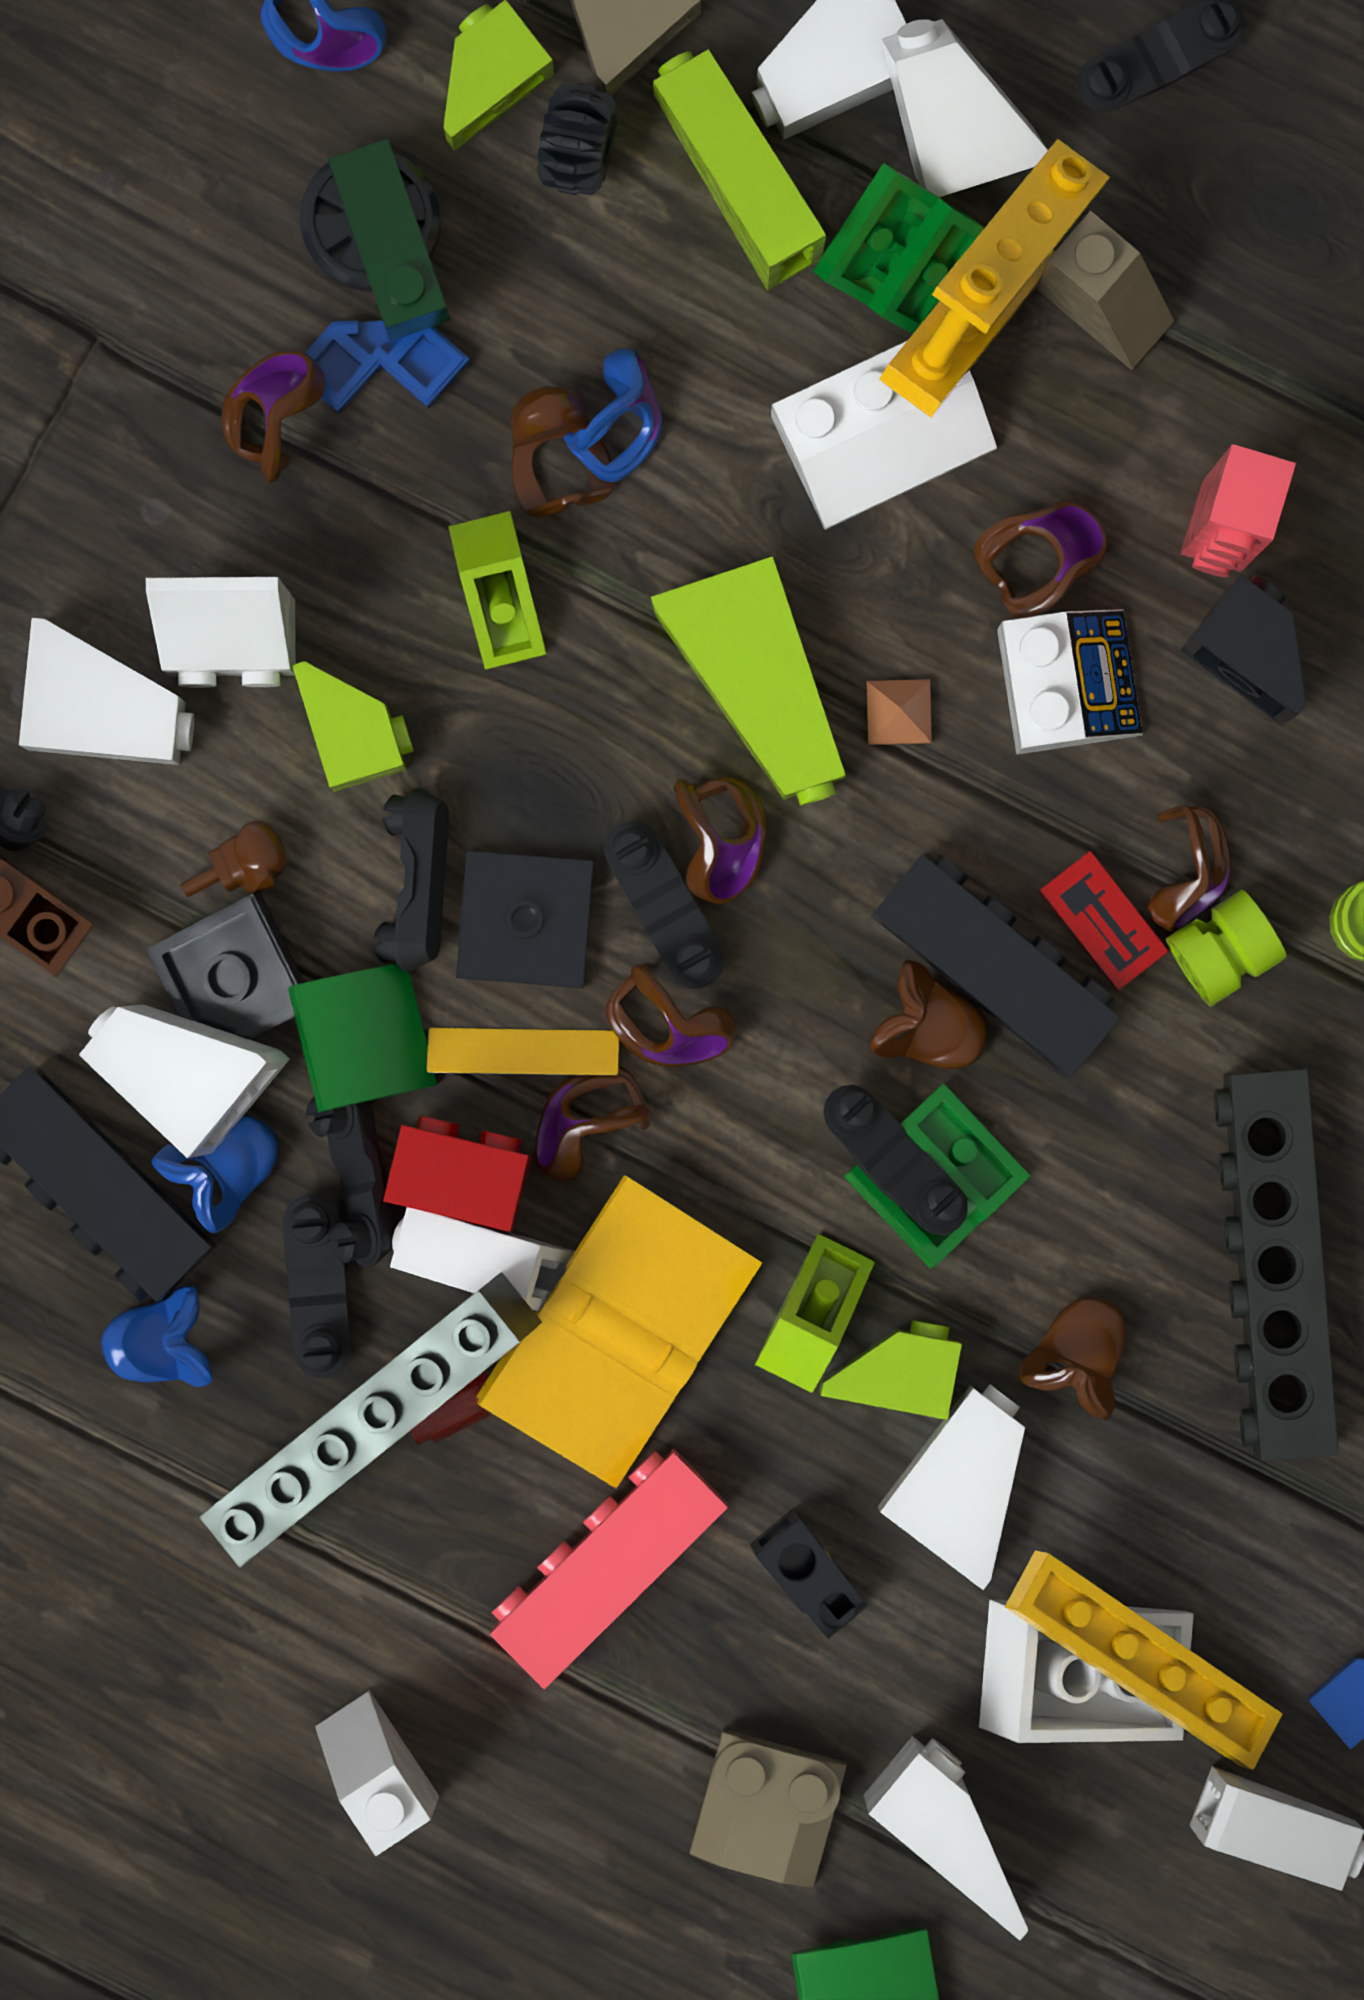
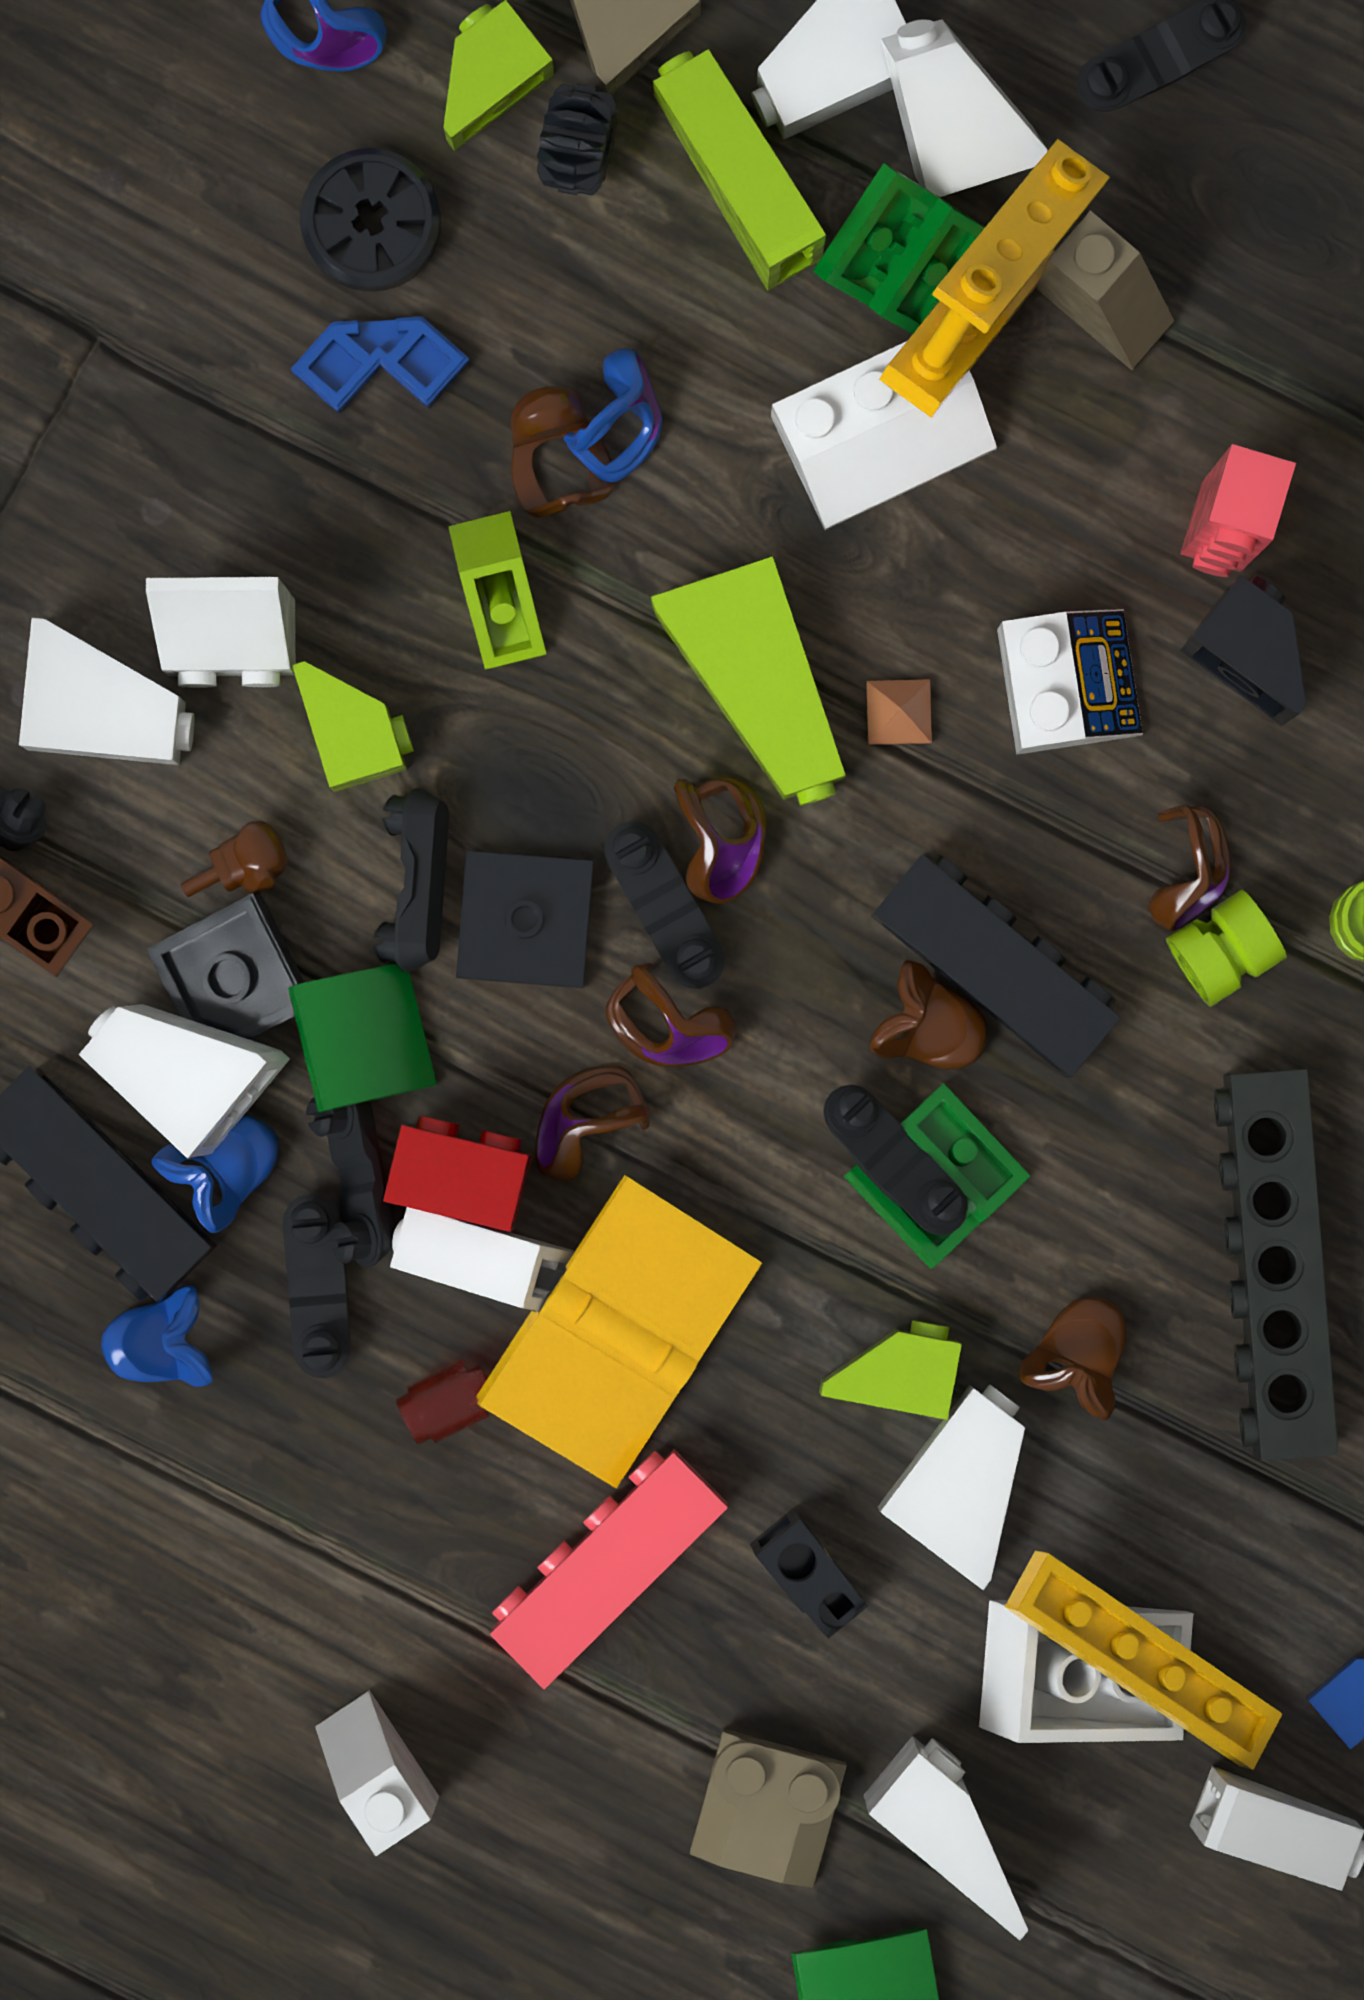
brick [199,1272,542,1567] -> none
reddish brown piece [221,351,326,484] -> none
dark green slope [328,138,450,341] -> none
yellow sticker [427,1028,619,1076] -> none
lime slope [755,1234,875,1393] -> none
reddish brown piece [974,501,1107,619] -> none
red tile [1039,851,1169,991] -> none

